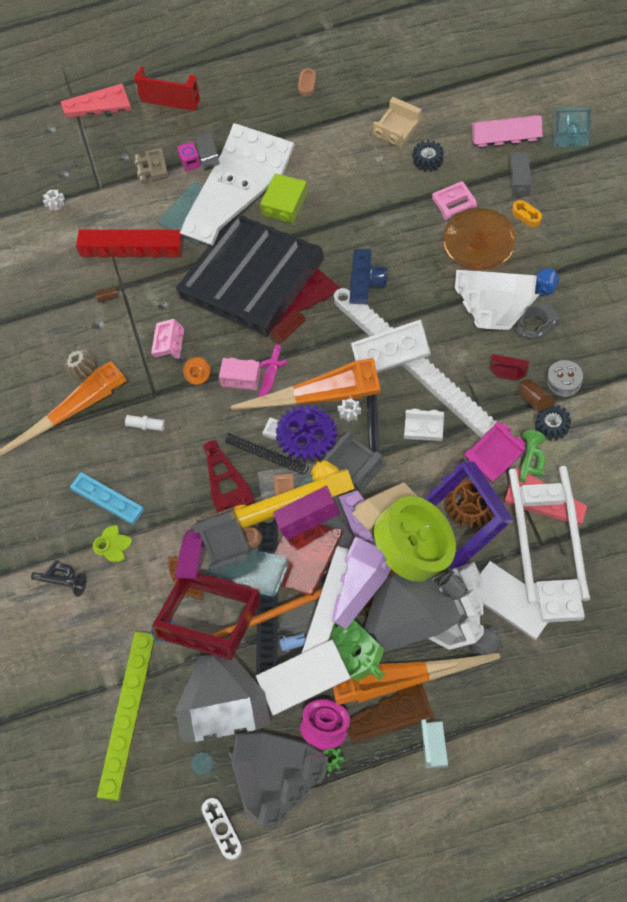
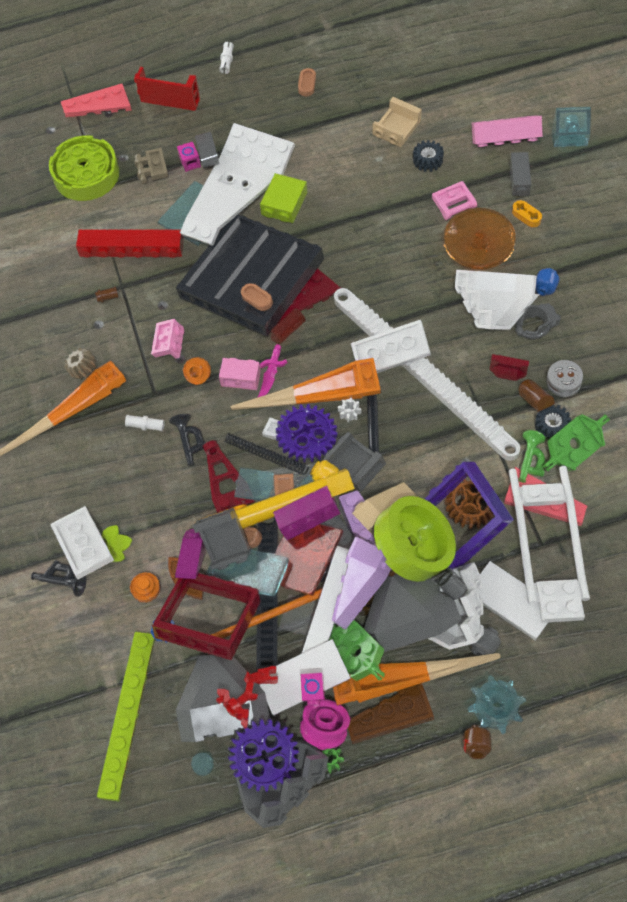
white gear [43,190,65,211] -> none
medium azure plate [70,472,144,526] -> none
white beam [202,798,242,861] -> none
light blue pin [279,633,306,652] -> none
dark blue plate [349,249,388,304] -> none
white bracket [404,409,444,441] -> none
light aqua panel [421,719,448,768] -> none
dark pink panel [464,422,526,484] -> none
none -> lime brick [49,135,119,201]
none -> white tile [50,506,114,579]
none -> orange plate [130,572,161,603]
none -> black piece [169,413,206,466]
none -> red piece [216,666,278,729]
none -> white pin [219,42,234,74]
none -> dark purple gear [228,718,299,792]
none -> clear light blue piece [234,468,274,501]
none -> nougat tile [241,284,273,311]
none -> dark pink brick [300,673,325,705]
none -> reddish brown head [463,725,492,759]
none -> clear light blue brick [467,675,526,734]
none -> bright green plate [543,414,610,471]

